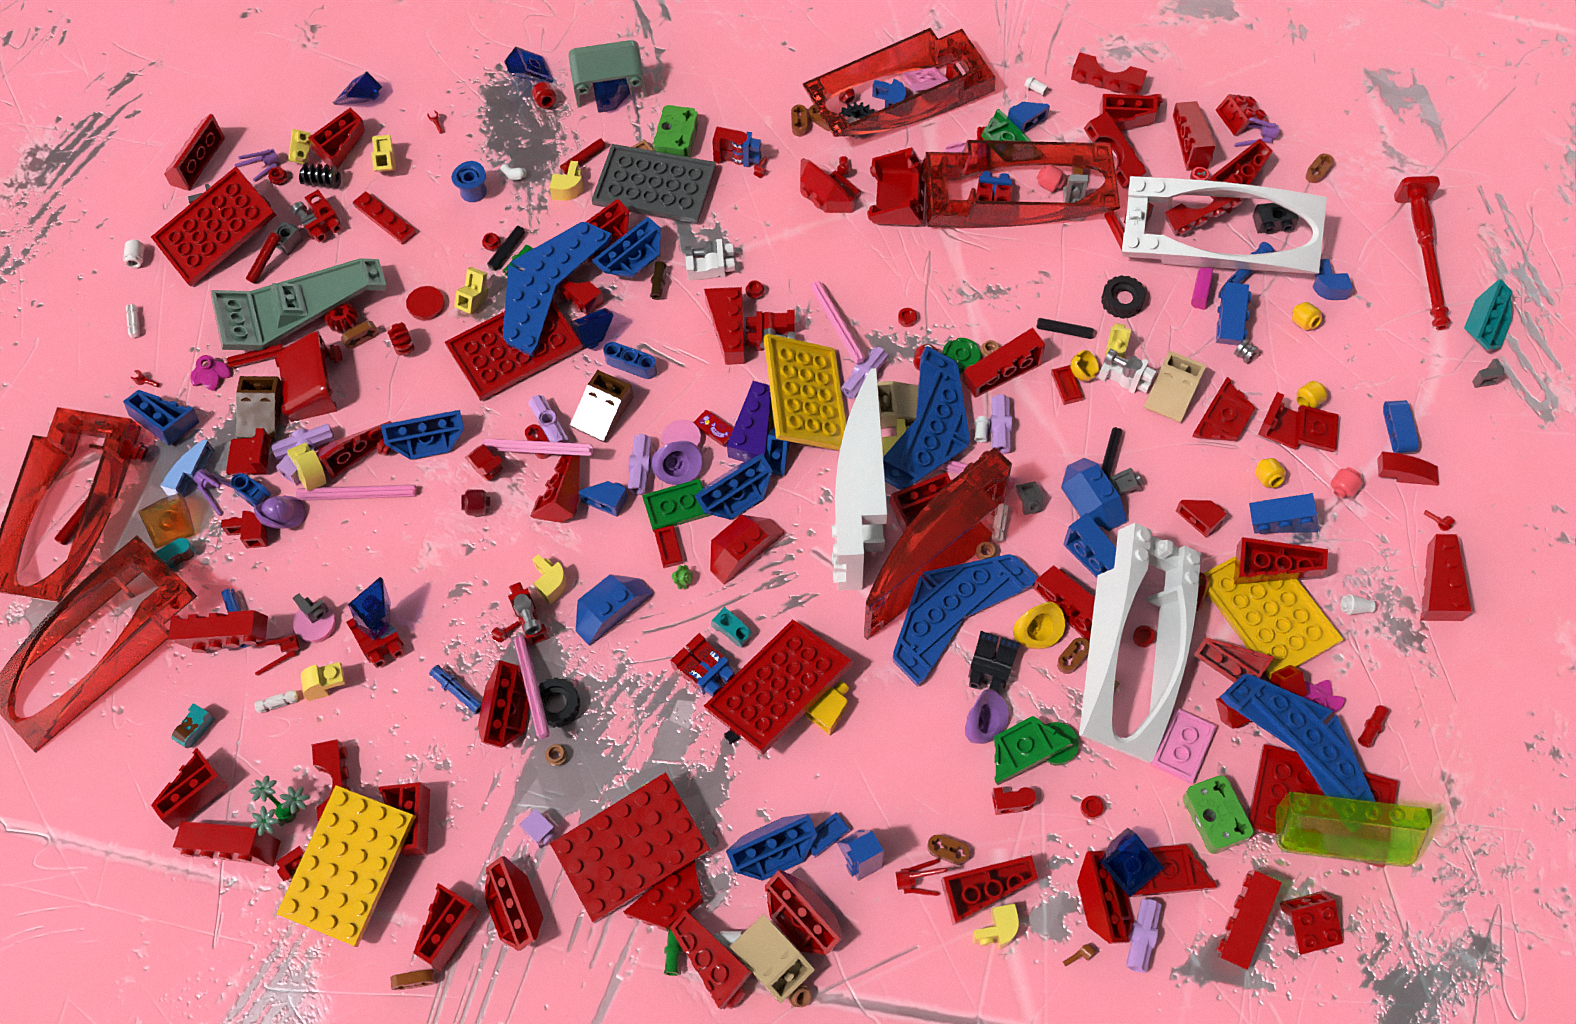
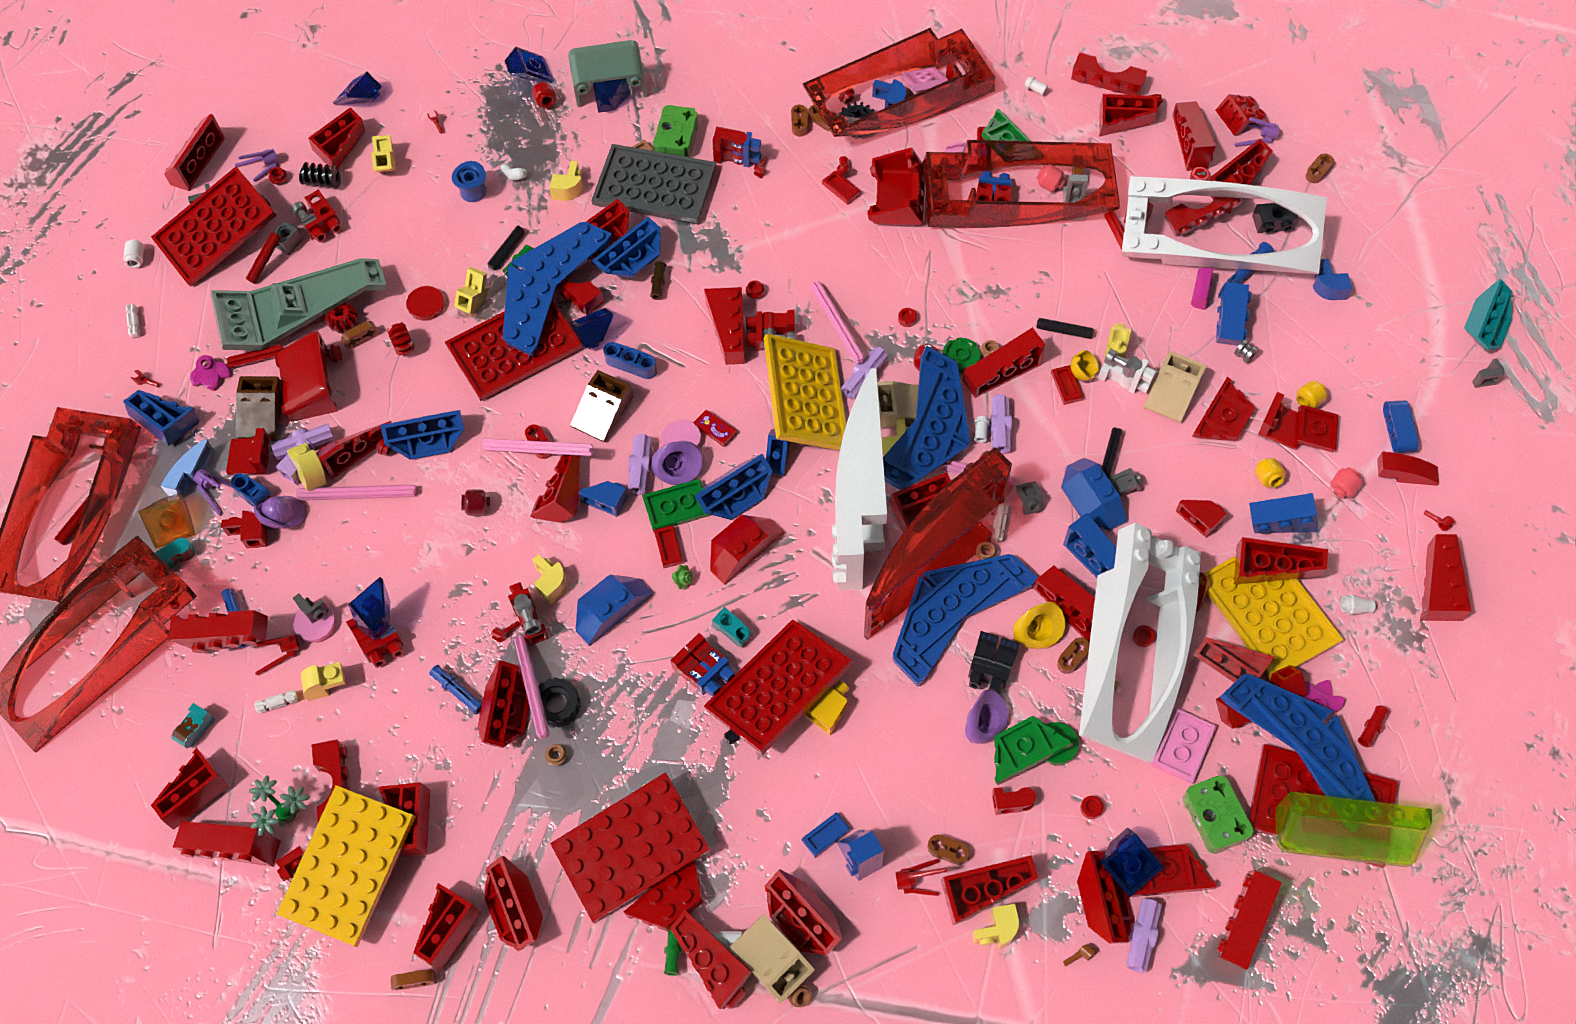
red plate [130,442,148,461] -> none
light yellow hips [288,129,311,165] -> none
red plate [352,191,416,245] -> none
red brick [464,444,504,481] -> none
red plate [482,233,501,251] -> none
lavender brick [519,809,557,849] -> none
lavender piece [528,395,569,443] -> none
red axle [560,138,606,175] -> none
white hips [685,239,735,281] -> none
blue wedge [726,814,817,881] -> none
dark purple wedge [727,381,772,462] -> none
red wedge [800,158,854,213] -> none
blue slope [1008,102,1050,133] -> none
red arch [1083,111,1147,188] -> none
black tyre [1101,275,1146,319] -> none
red bracket [1280,891,1343,955] -> none
yellow head [1292,302,1322,330] -> none
red piece [1394,176,1451,330] -> none

